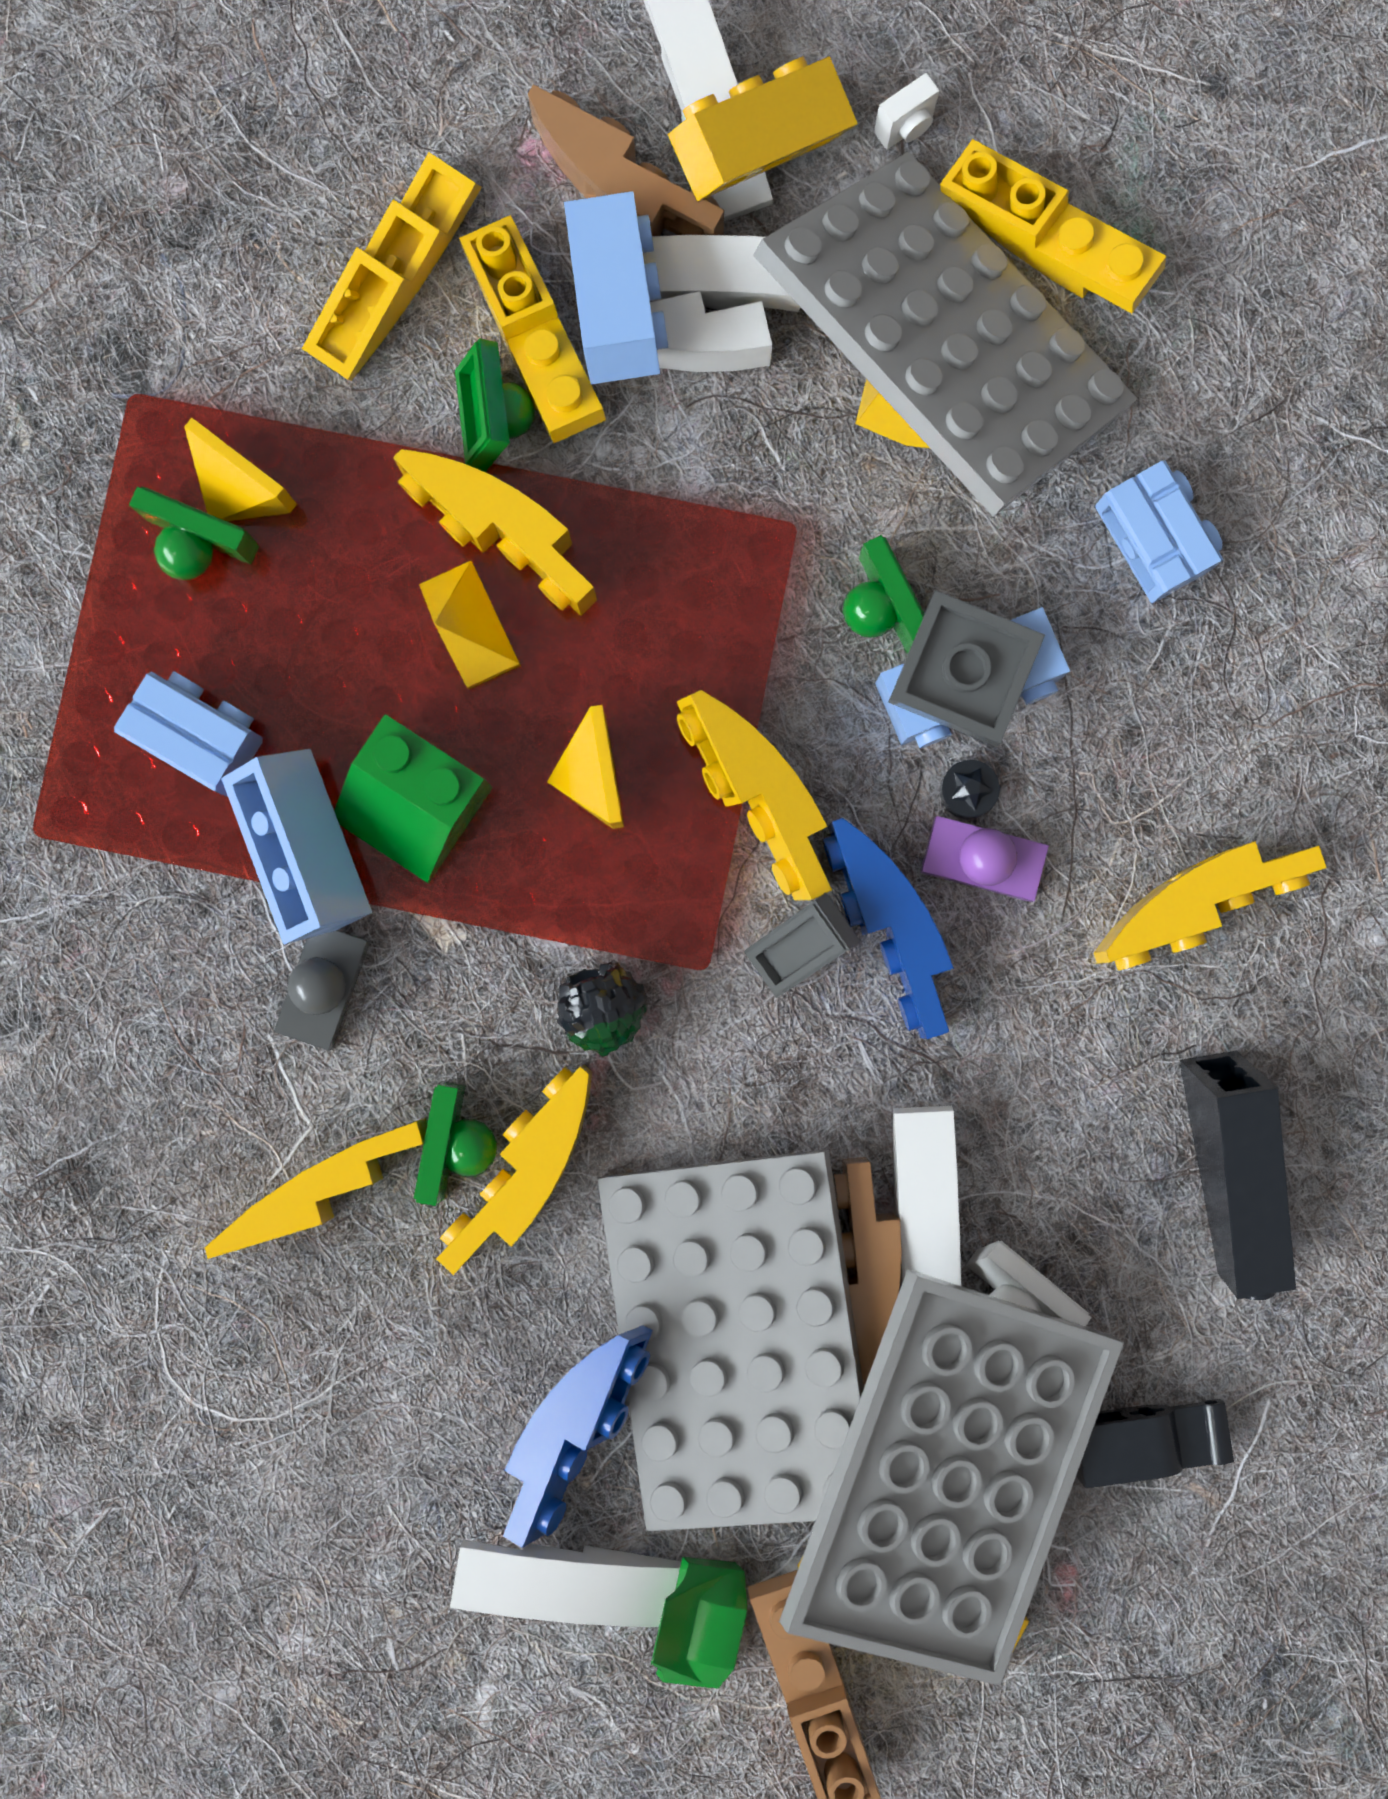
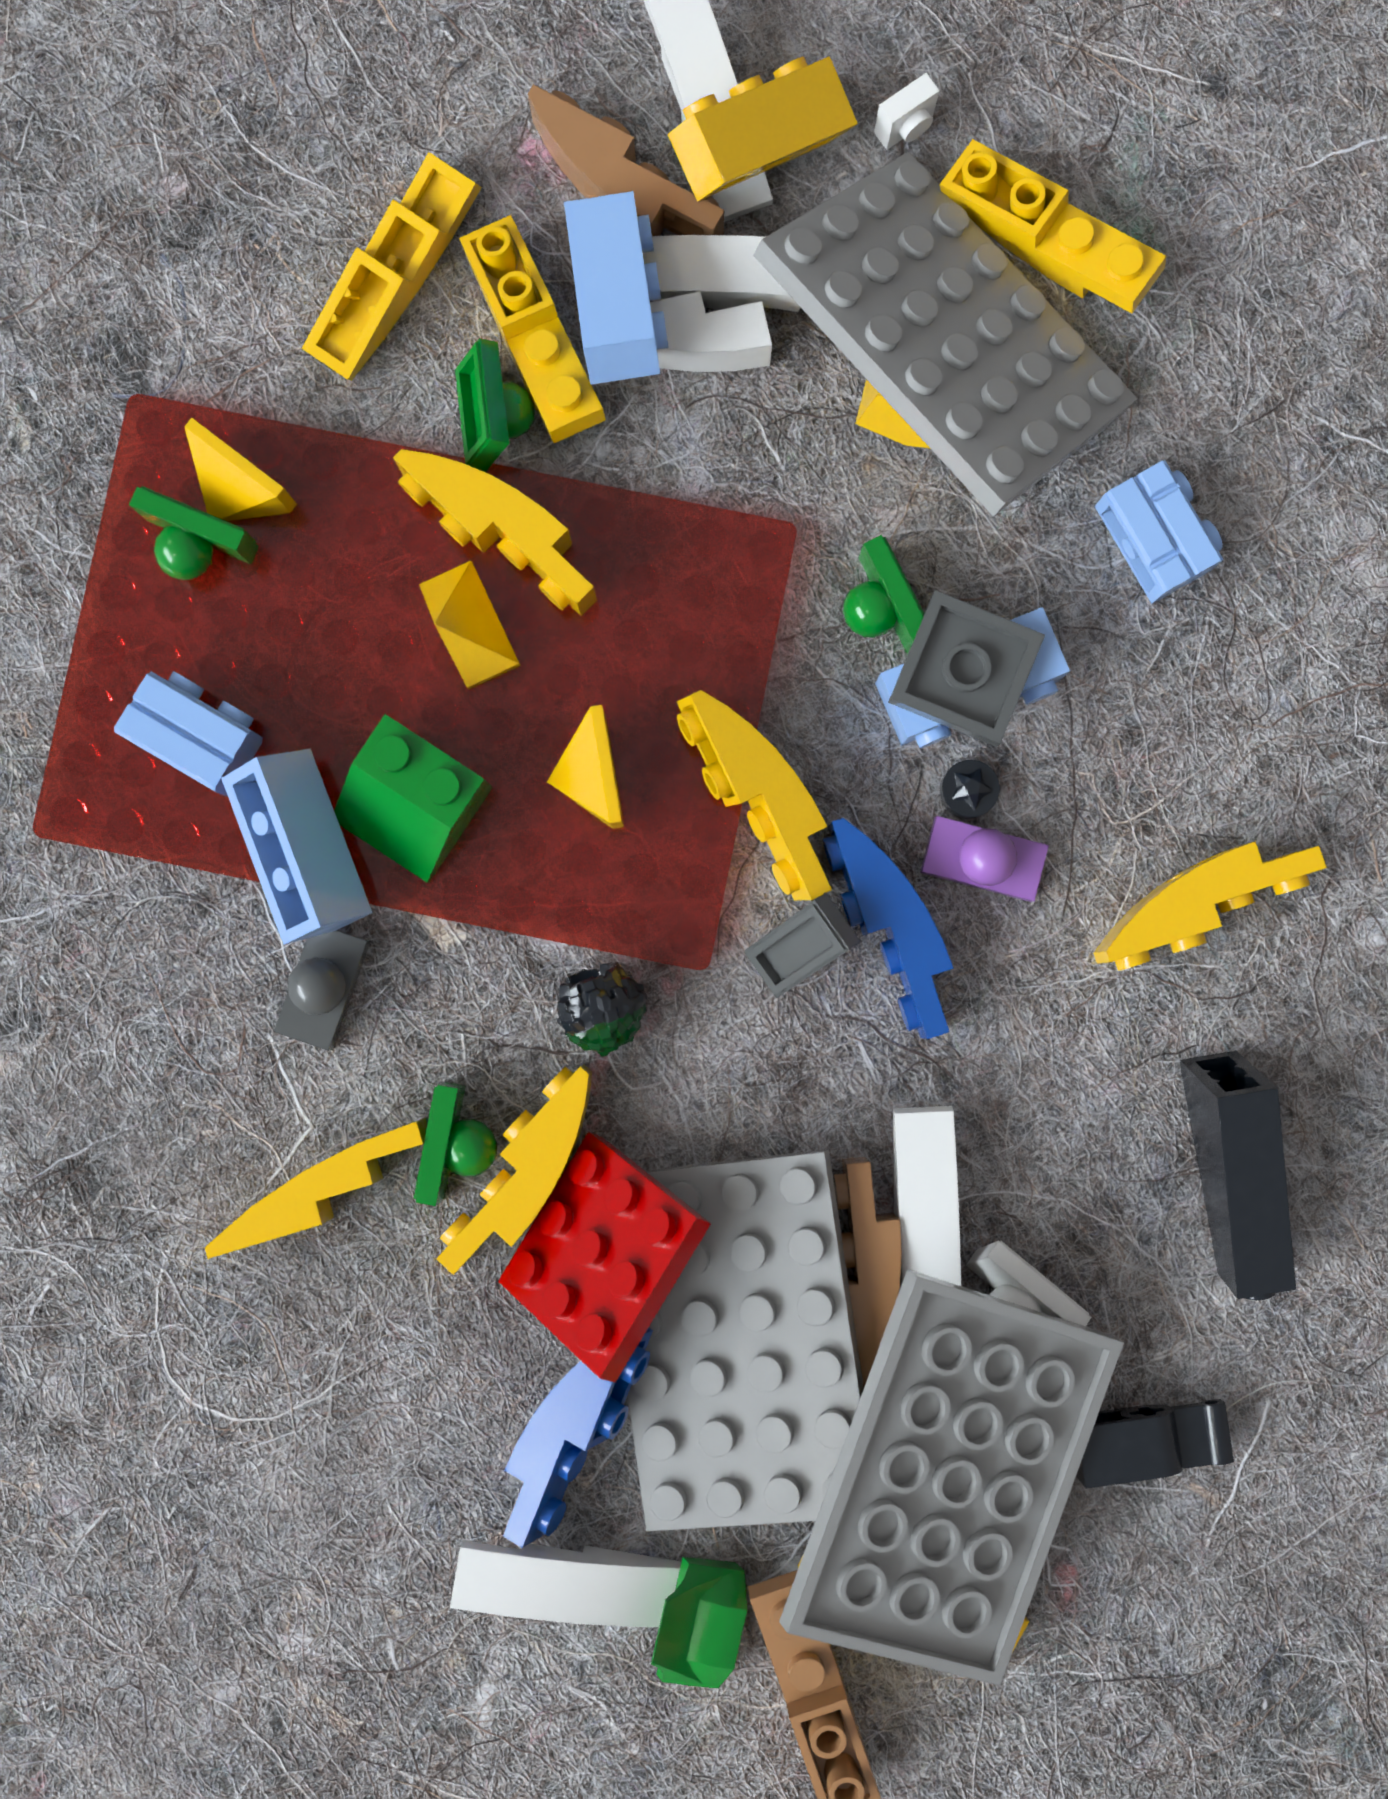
none -> red plate [498,1131,711,1383]

